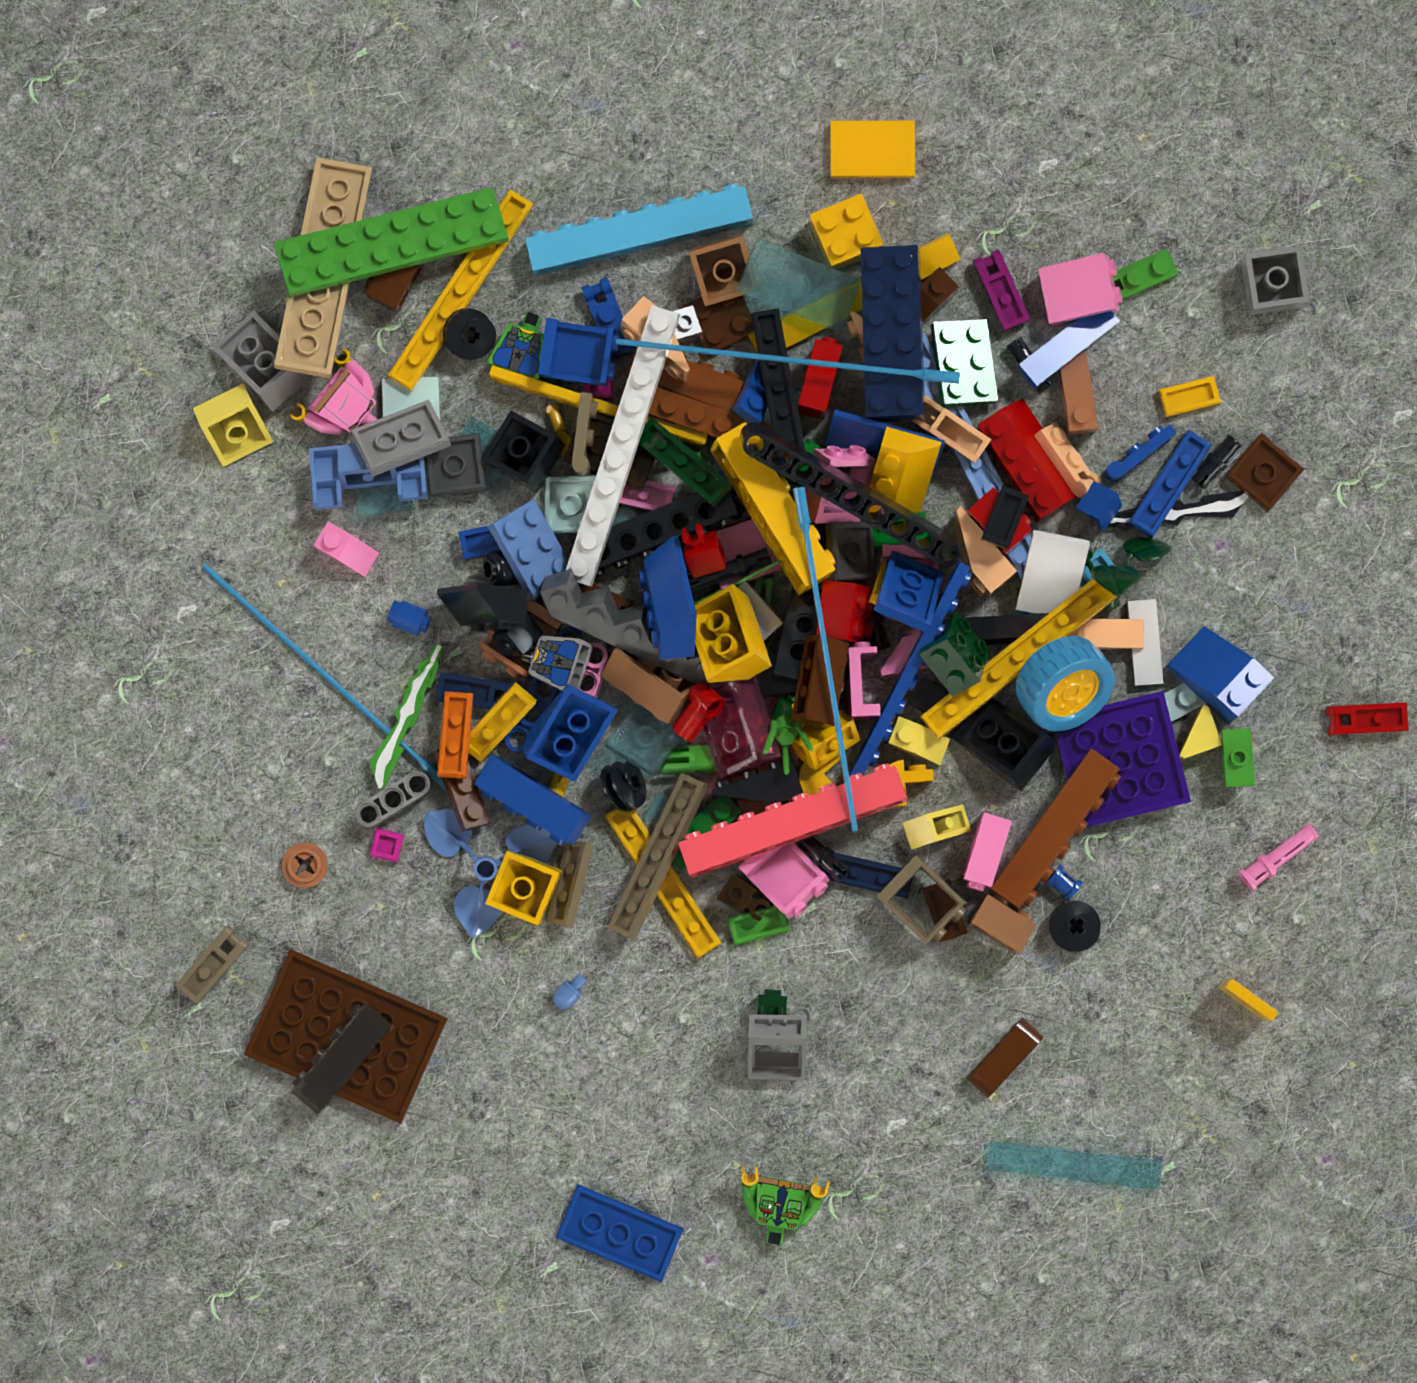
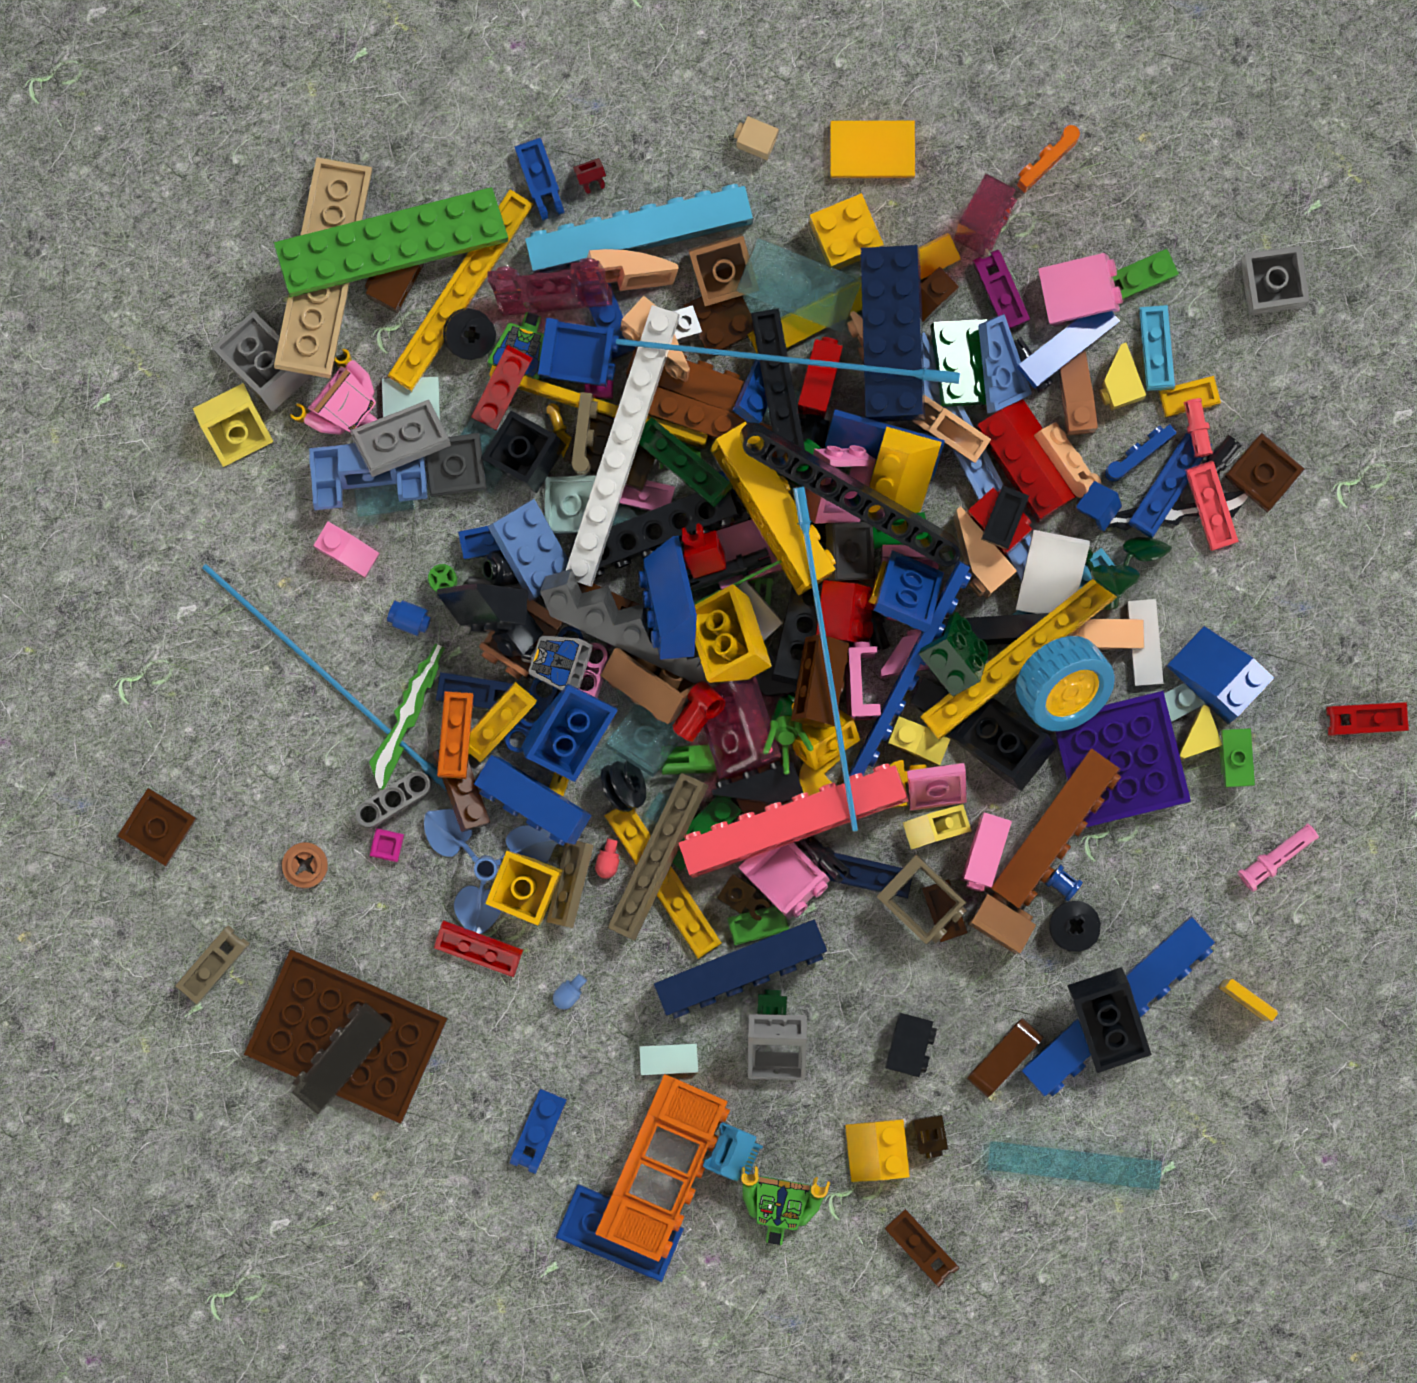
none -> reddish brown plate [118,788,197,867]
none -> bright green wheel [428,564,458,593]
none -> red tile [434,920,523,978]
none -> red plate [471,345,533,430]
none -> clear pink bracket [488,258,612,316]
none -> blue plate [509,1089,567,1174]
none -> blue hinge [514,137,565,221]
none -> dark red tile [573,158,606,194]
none -> light nougat slope [584,249,679,291]
none -> coral cylinder [595,838,620,879]
none -> orange window [595,1074,730,1262]
none -> light aqua tile [640,1044,698,1075]
none -> dark blue brick [654,919,827,1019]
none -> dark azure piece [703,1122,763,1181]
none -> tan brick [734,116,779,161]
none -> black tile [800,414,829,449]
none -> yellow slope [845,1119,910,1182]
none -> reddish brown plate [884,1209,960,1287]
none -> black brick [885,1013,937,1077]
none -> bright pink tile [907,763,967,811]
none -> dark brown brick [912,1114,948,1159]
none -> clear pink brick [954,174,1017,256]
none -> medium blue wing [978,314,1032,414]
none -> orange plate [1017,125,1080,193]
none -> blue brick [1020,917,1215,1096]
none -> black slope [1067,967,1152,1073]
none -> light yellow slope [1100,343,1146,411]
none -> medium azure tile [1139,305,1175,391]
none -> coral pin [1183,398,1213,458]
none -> coral tile [1185,461,1239,551]

